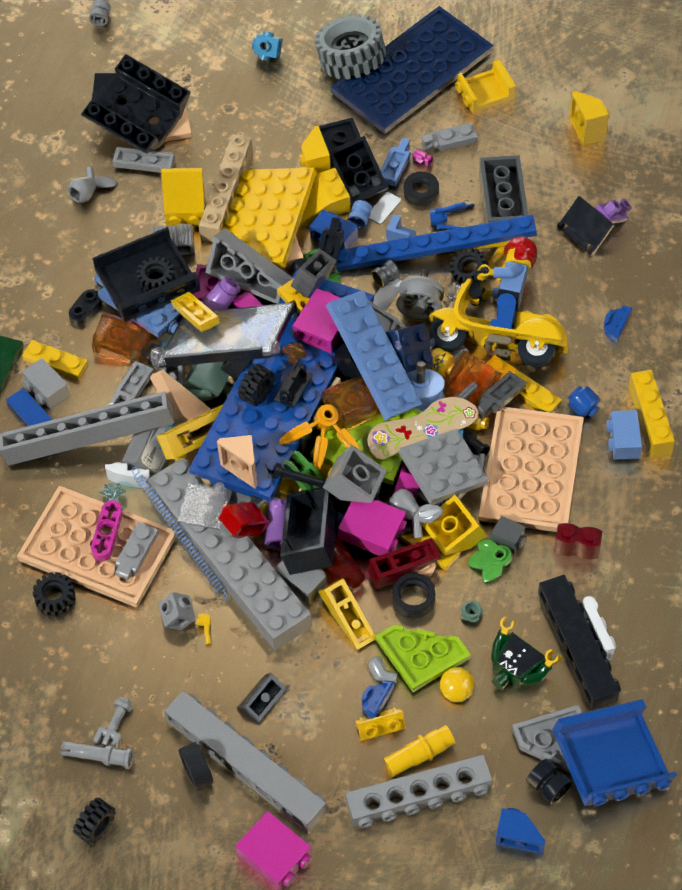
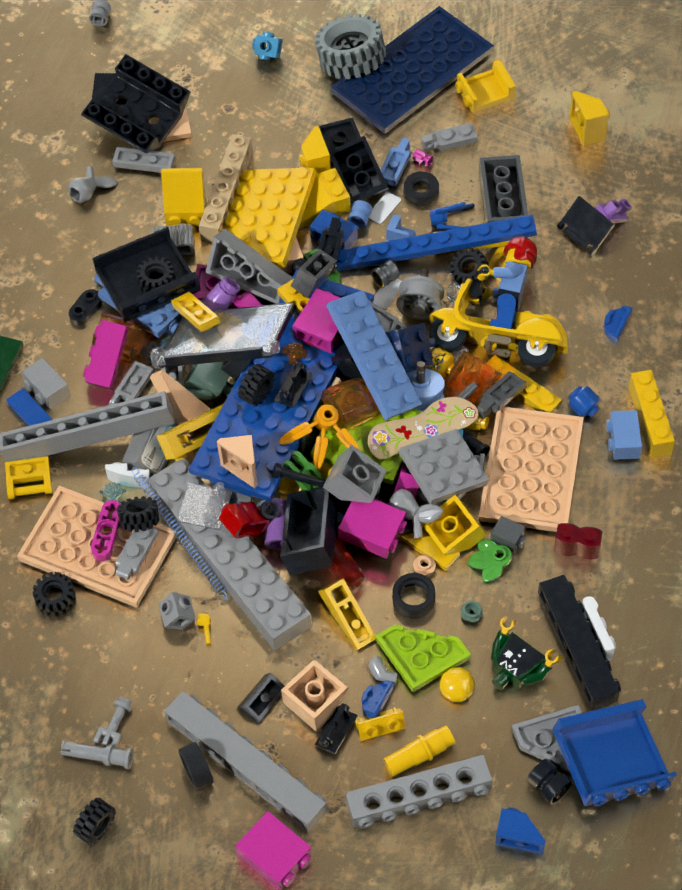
yellow plate [22,340,89,380] -> none
light grey brick [275,561,327,605] -> none
dark red slope [367,538,441,590] -> none
none -> yellow plate [5,456,53,499]
none -> dark pink brick [83,320,129,390]
none -> black tyre [117,496,160,532]
none -> black hinge [260,500,279,519]
none -> light nougat slope [281,659,348,732]
none -> black hinge [314,703,358,754]

